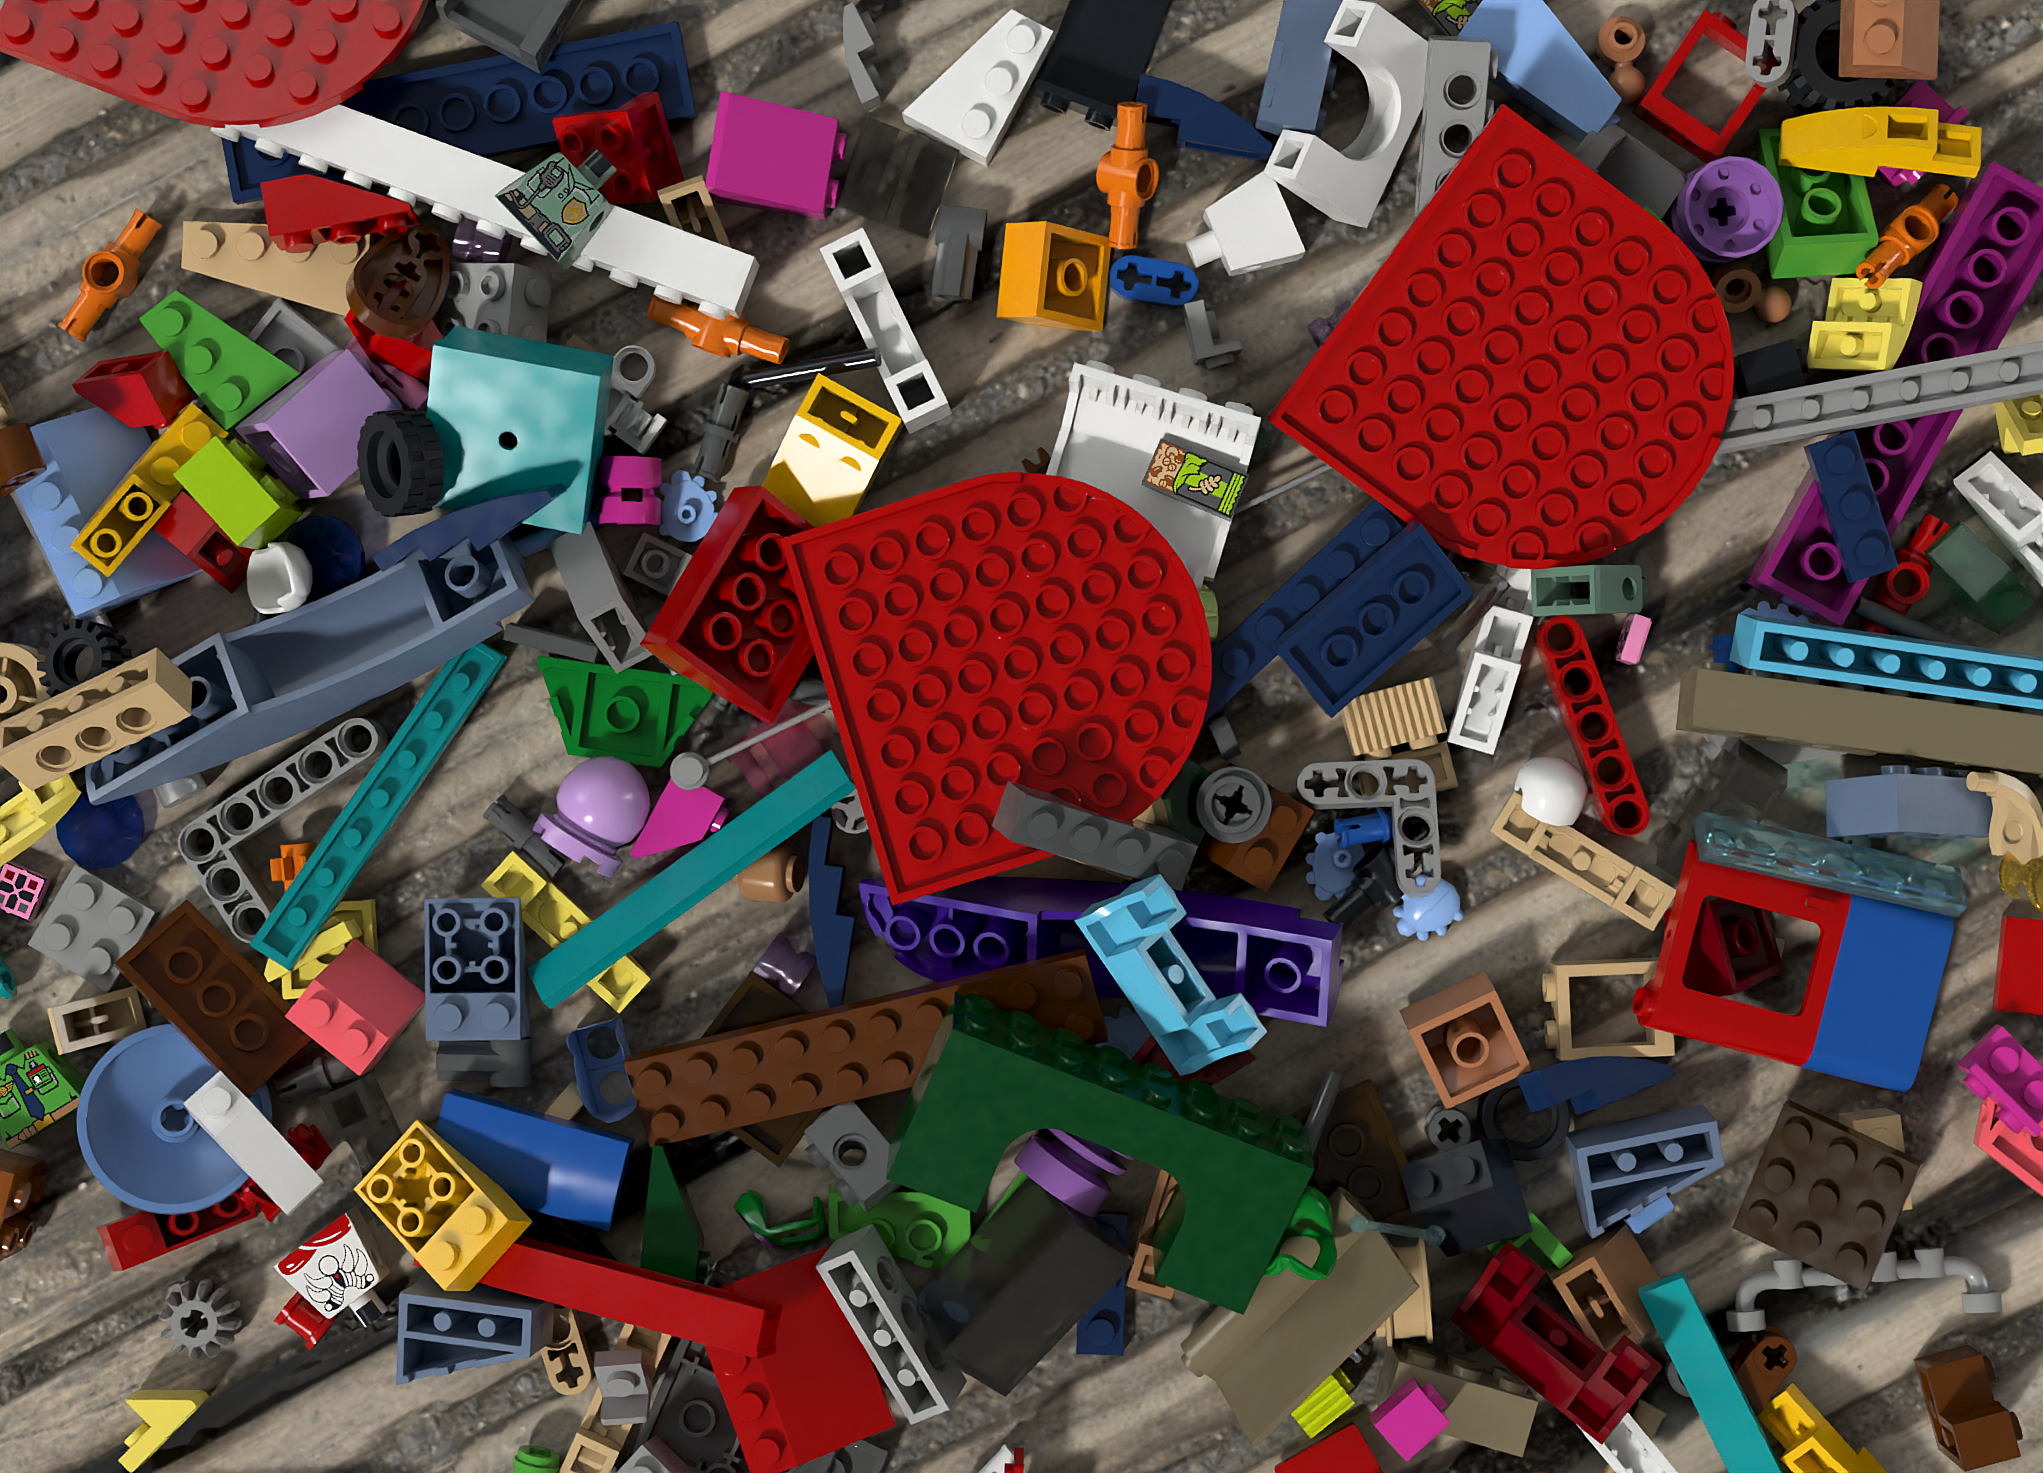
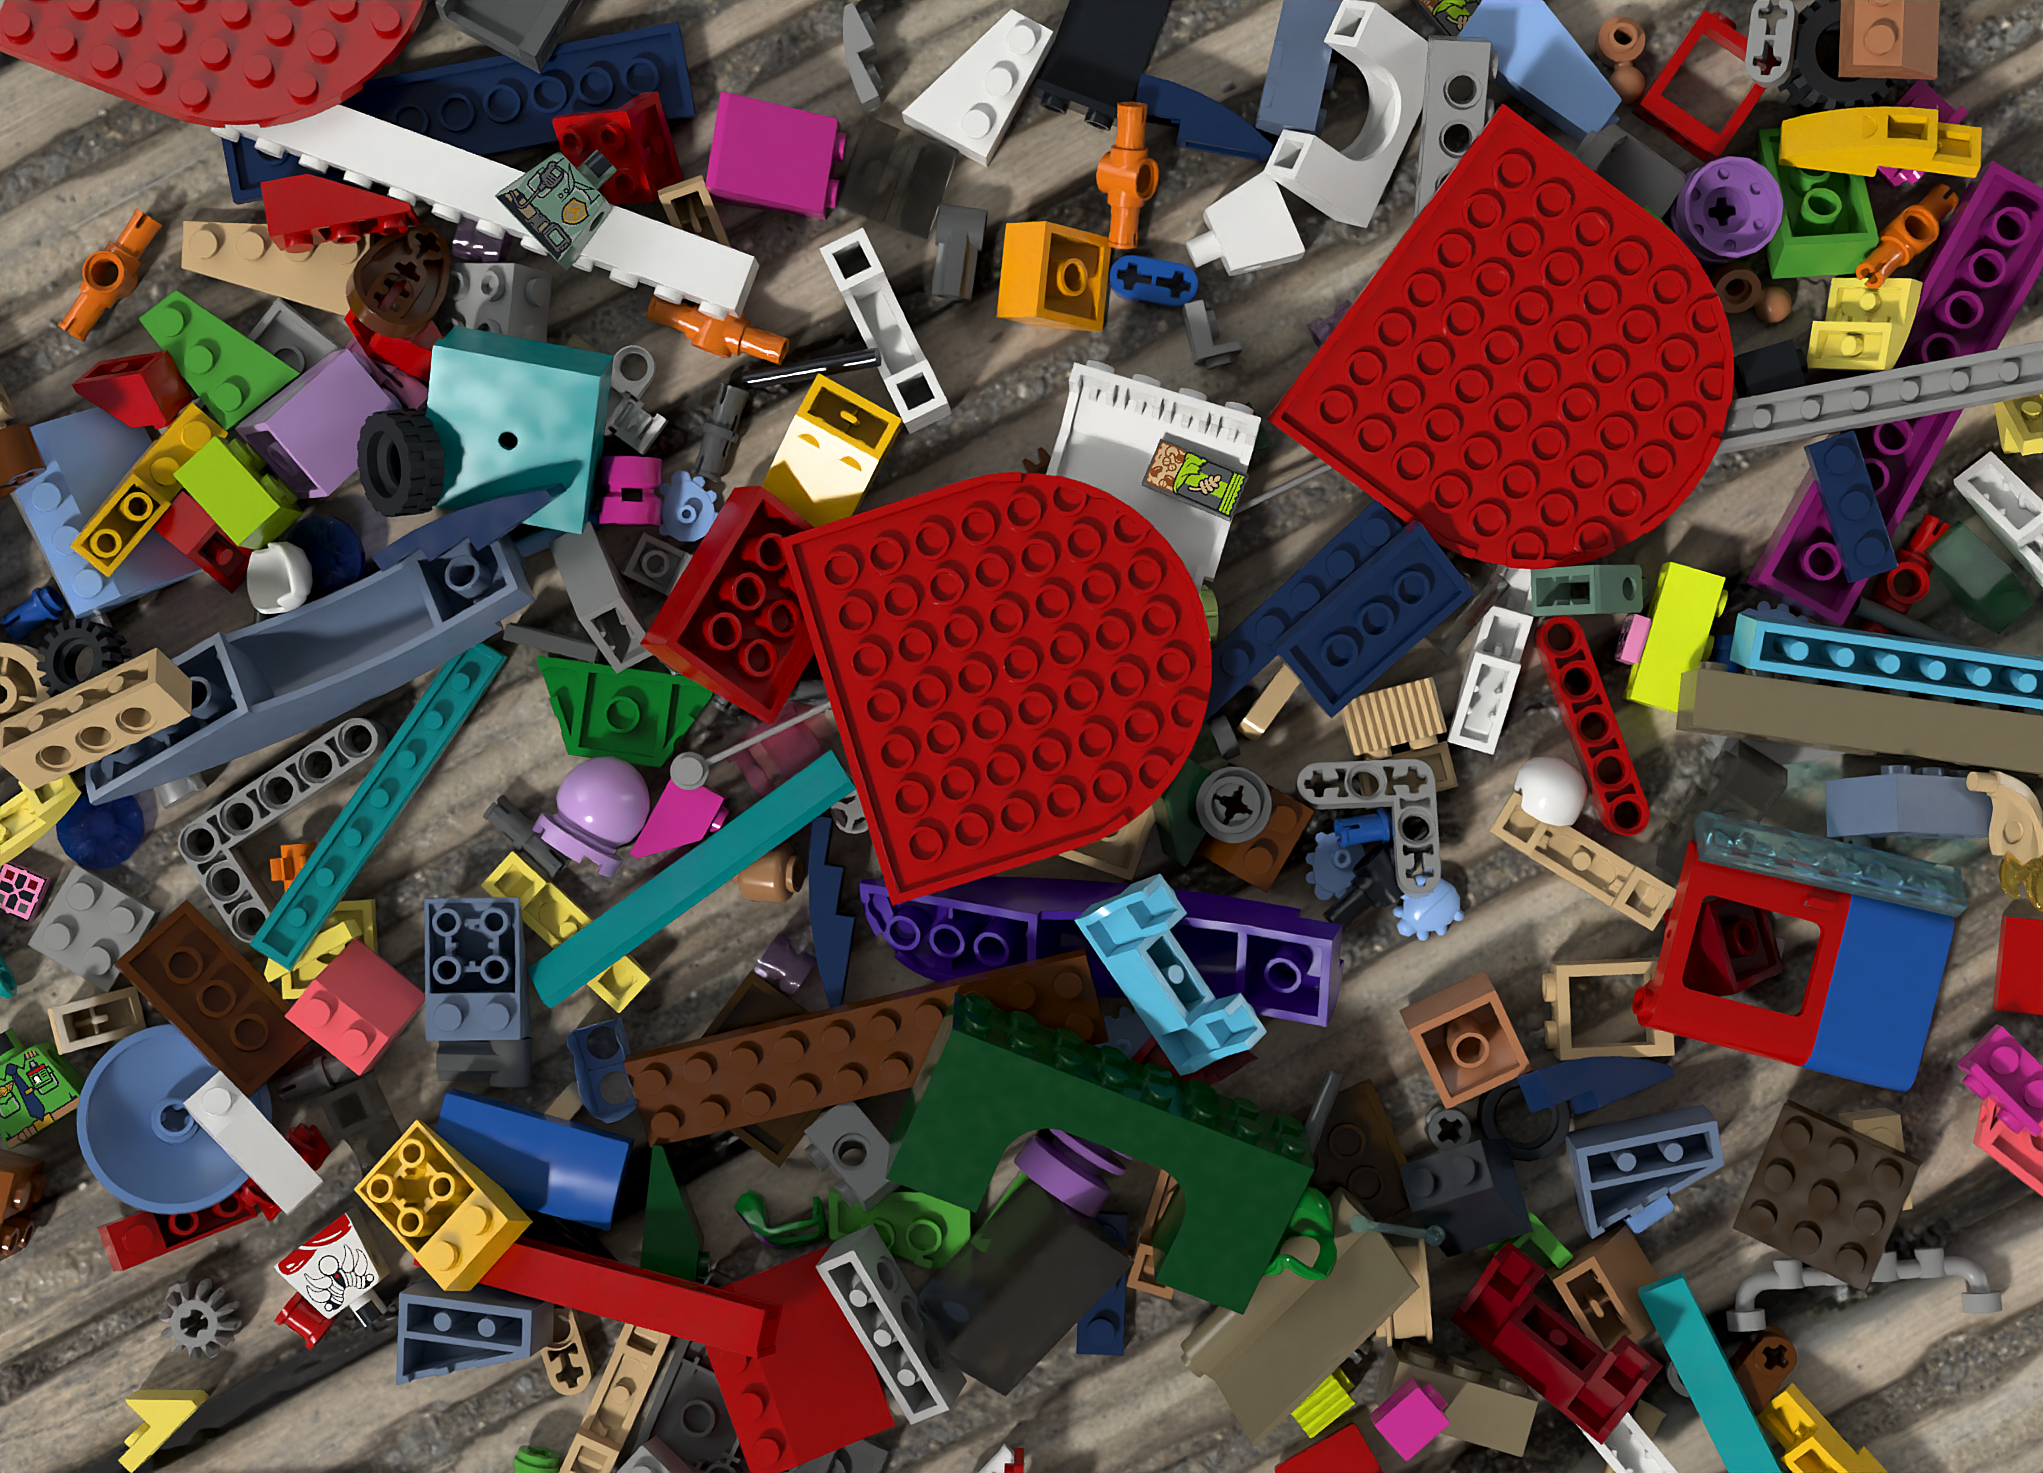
light grey bracket [594,1348,652,1426] -> none
dark grey arch [992,781,1198,891] -> none
reddish brown brick [1914,1345,2023,1472] -> none
none -> blue pin [1,586,65,642]
none -> tan beam [1236,662,1300,743]
none -> neon yellow brick [1622,562,1728,715]

